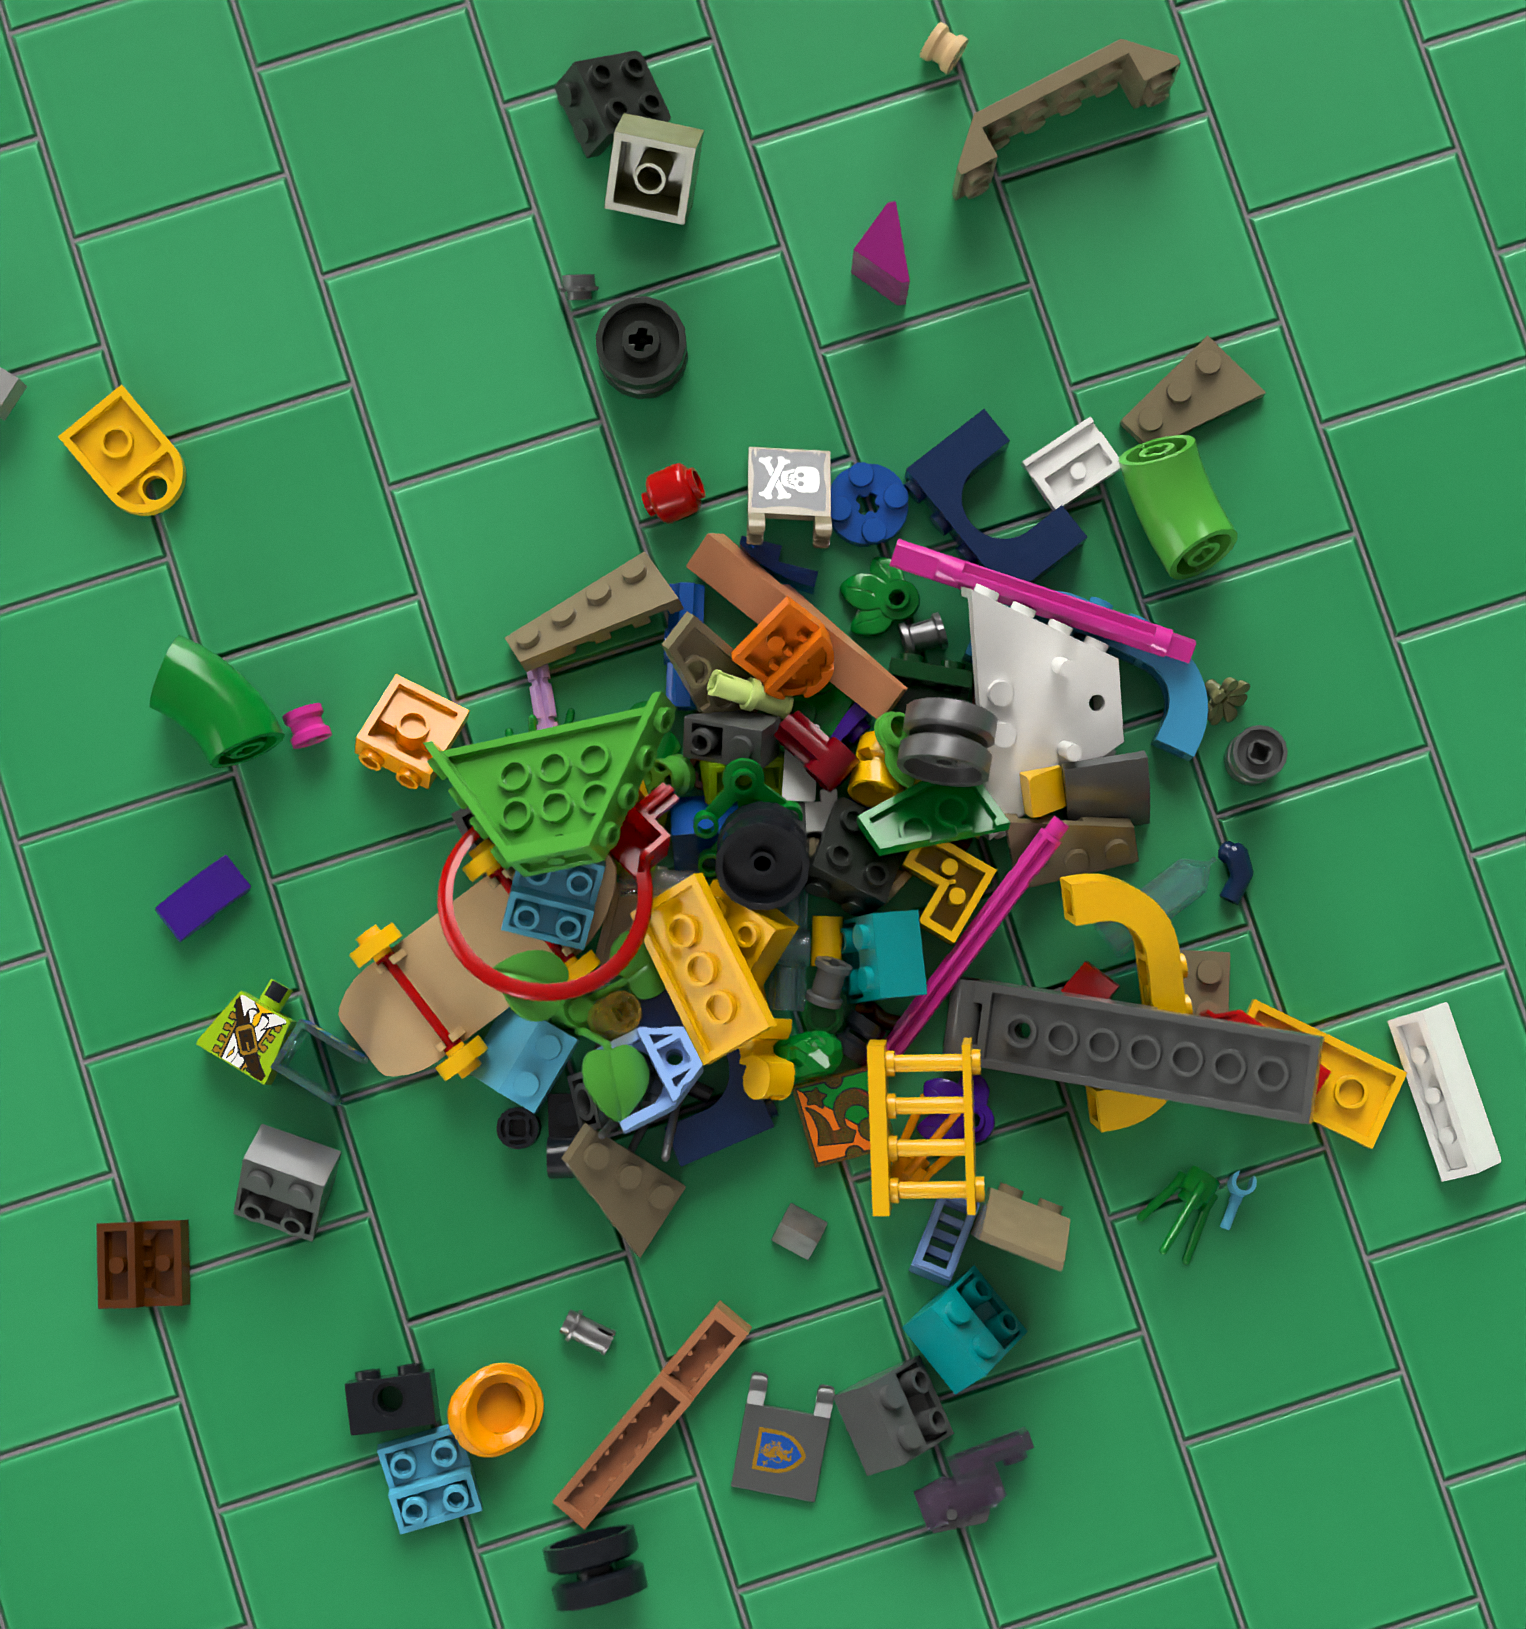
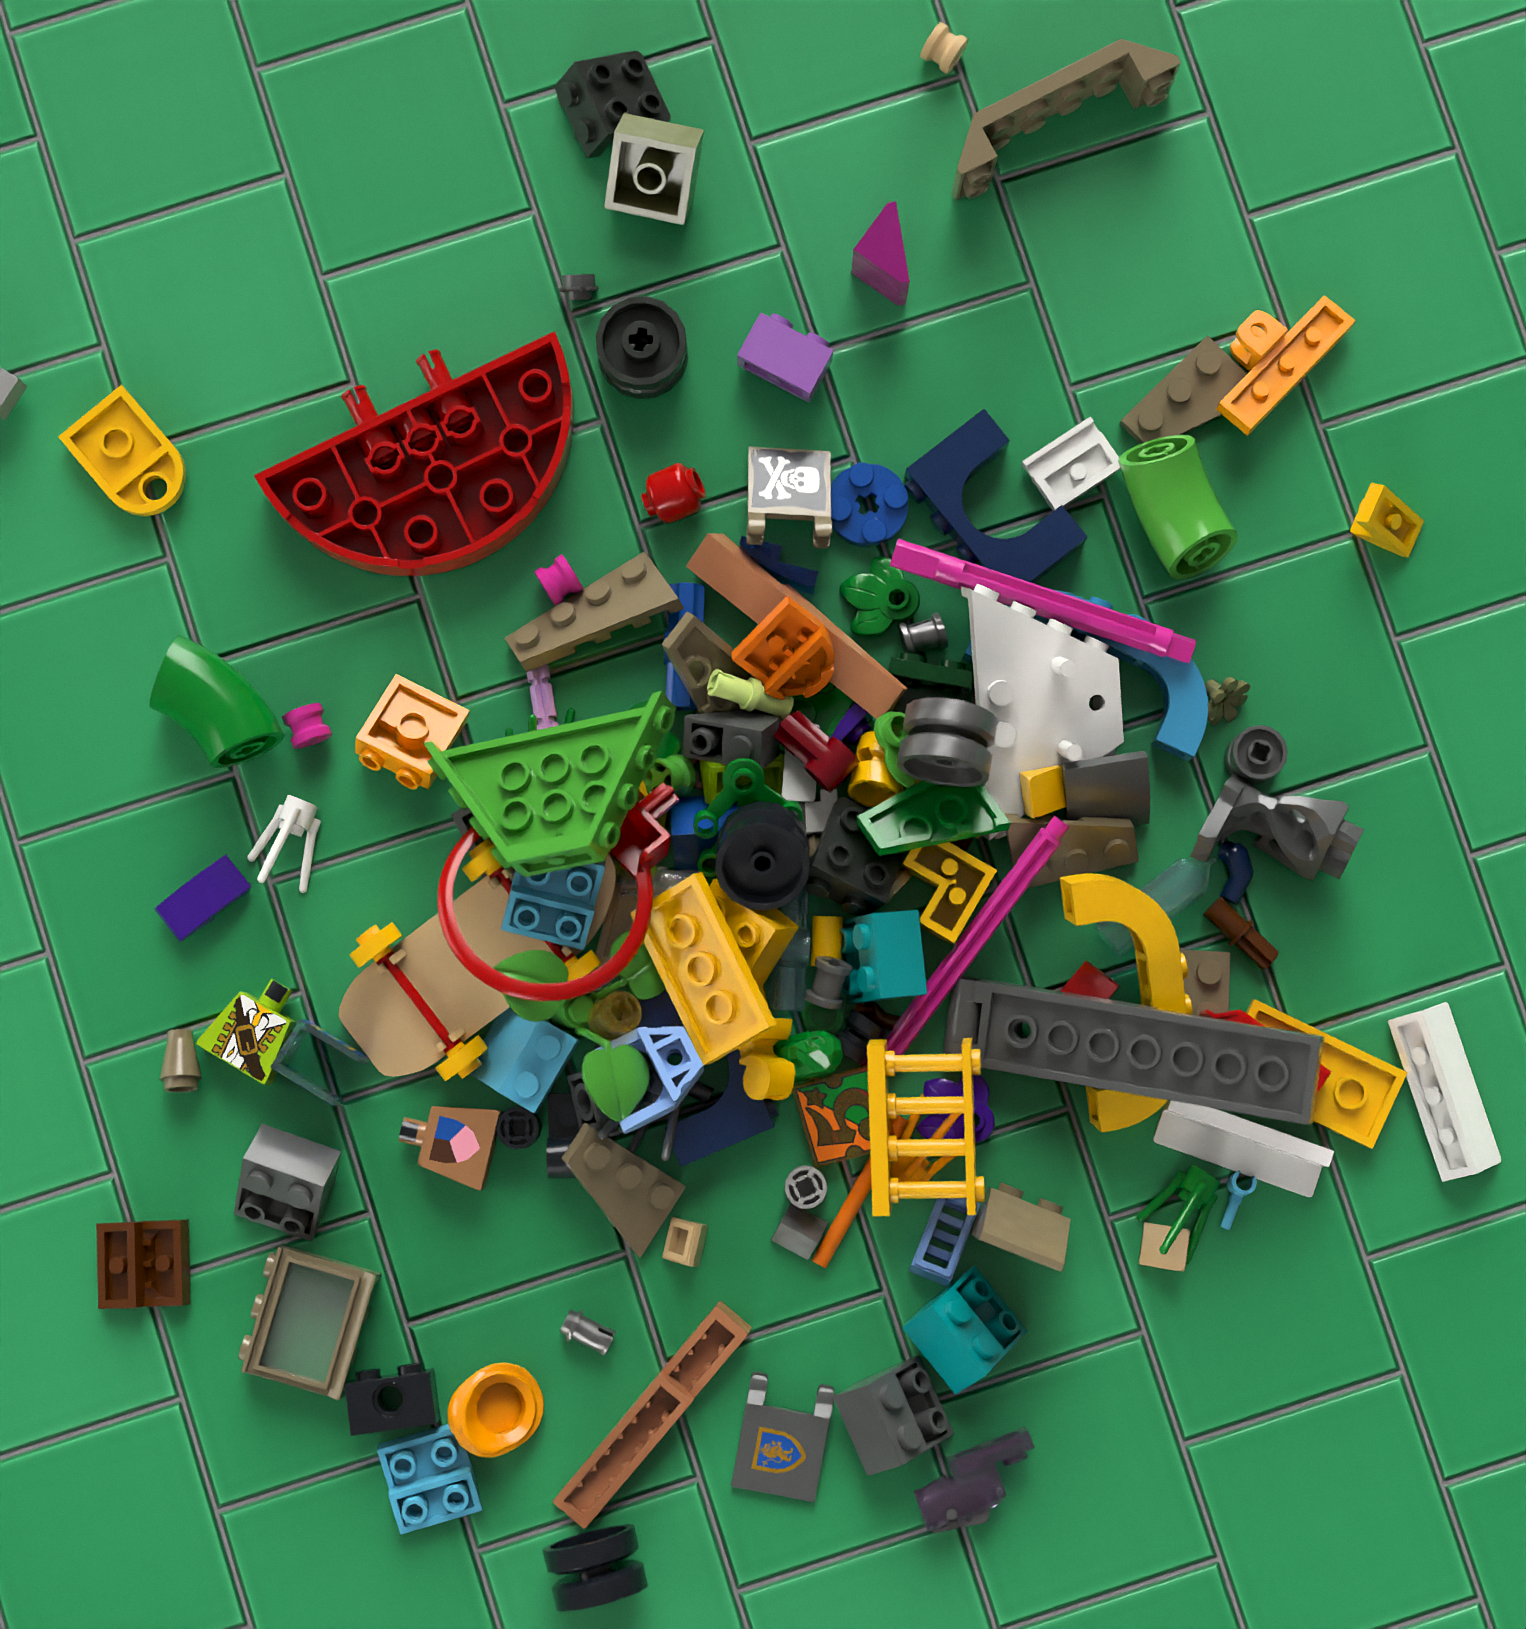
none -> dark tan cone [159,1029,202,1093]
none -> window [238,1245,382,1400]
none -> white plant [247,795,322,893]
none -> red brick [254,331,574,576]
none -> medium nougat torso [399,1106,503,1190]
none -> dark pink wheel [534,554,583,606]
none -> tan slope [662,1217,709,1267]
none -> medium lavender brick [737,312,834,403]
none -> light grey wheel [784,1165,827,1209]
none -> orange bar [811,1115,909,1269]
none -> tan slope [1138,1222,1190,1272]
none -> white panel [1153,1100,1334,1197]
none -> dark grey hips [1190,774,1364,881]
none -> reddish brown axle [1203,896,1279,970]
none -> light orange plate [1216,295,1356,436]
none -> yellow slope [1350,483,1424,558]

